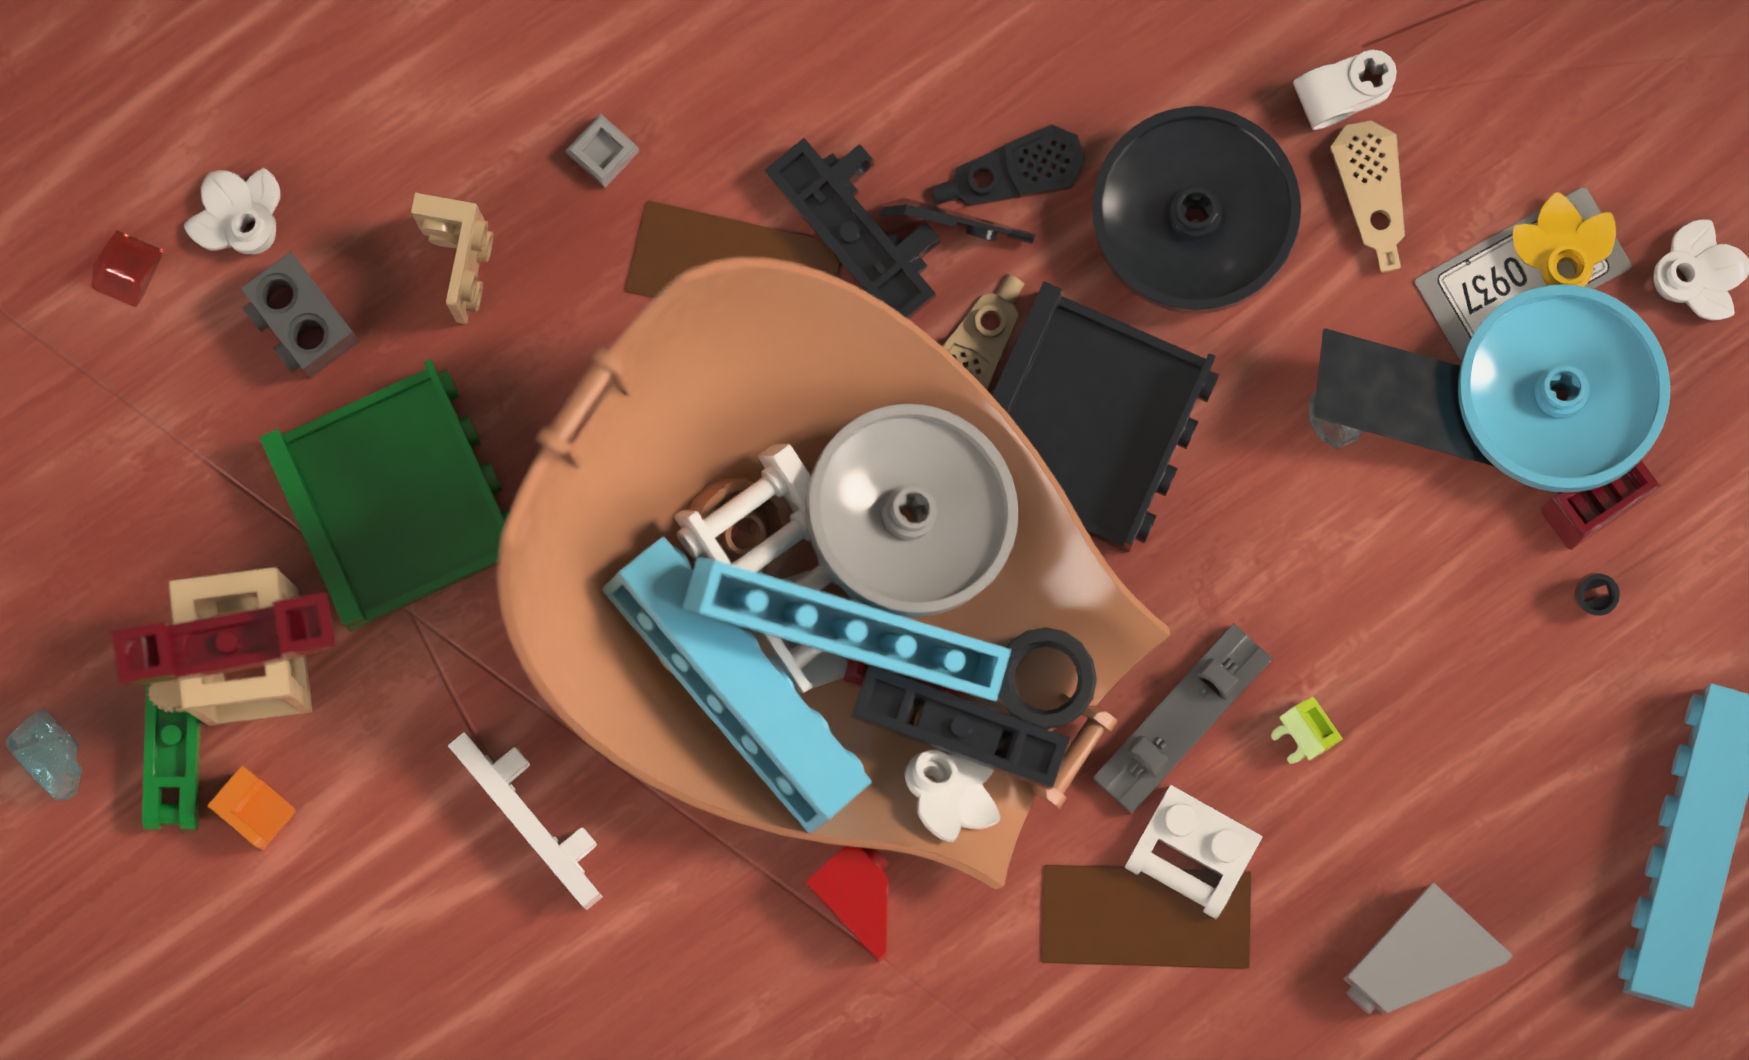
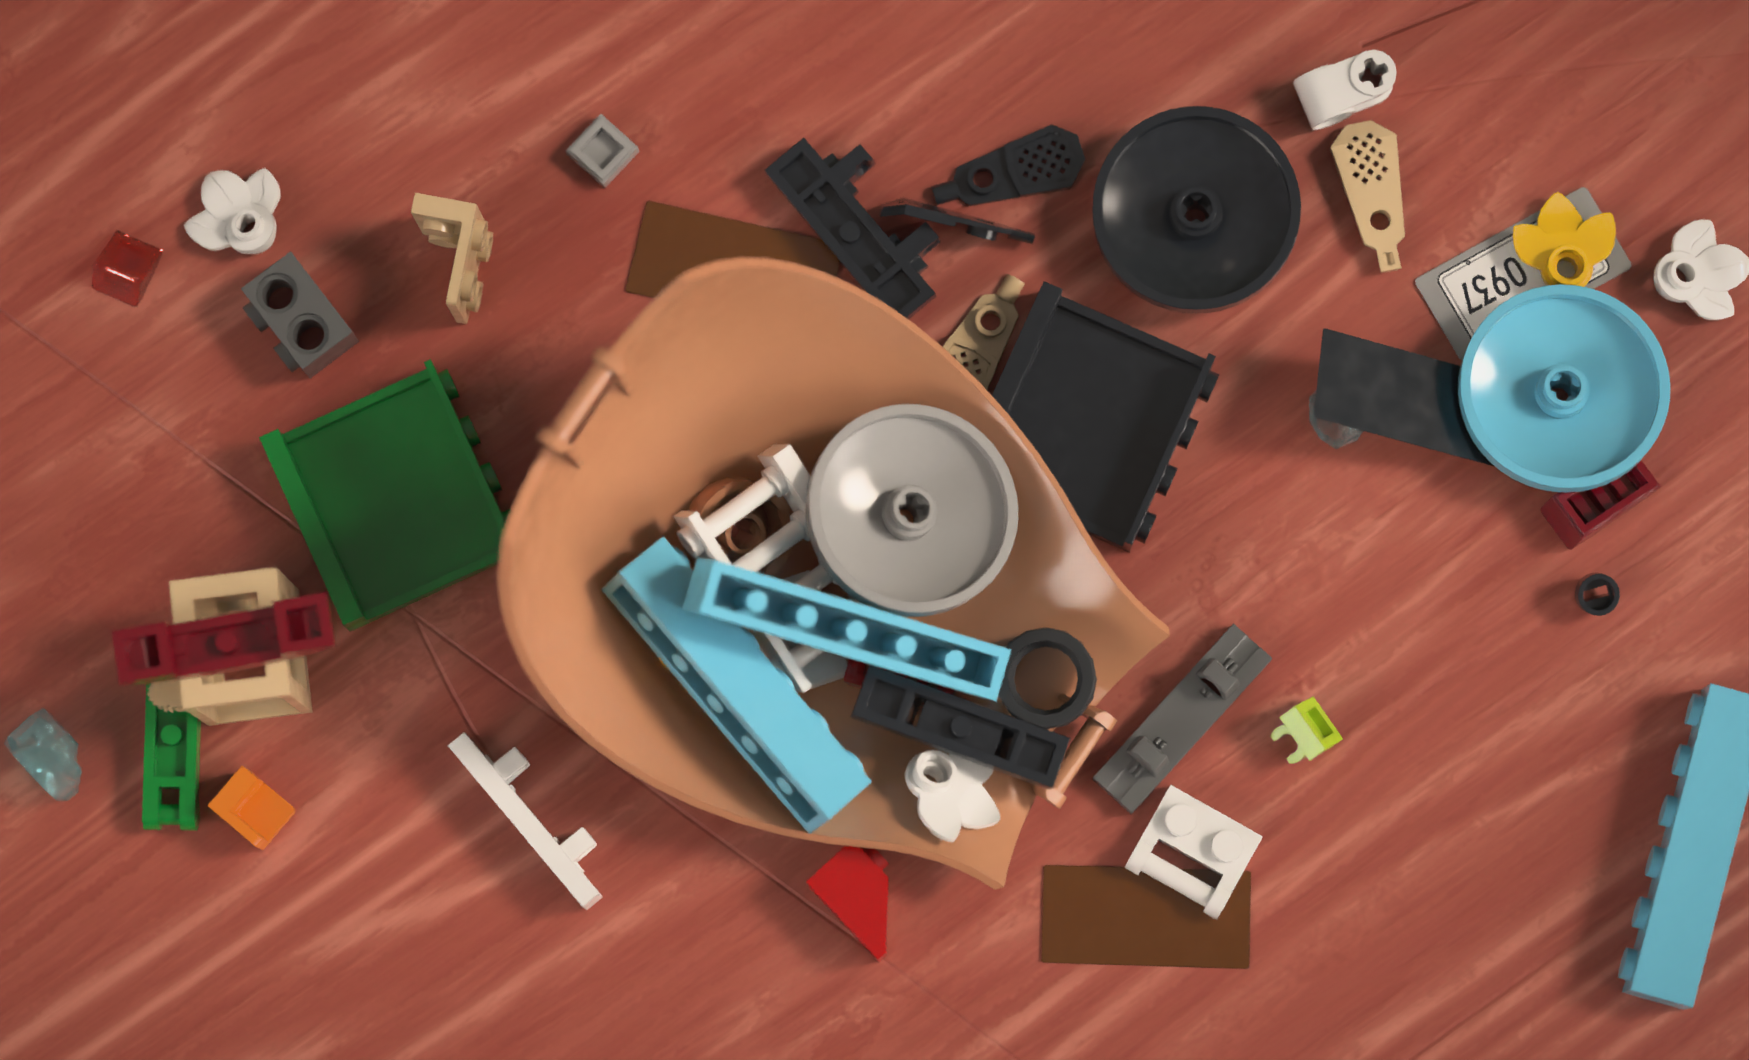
light grey slope [1343,883,1513,1015] -> none

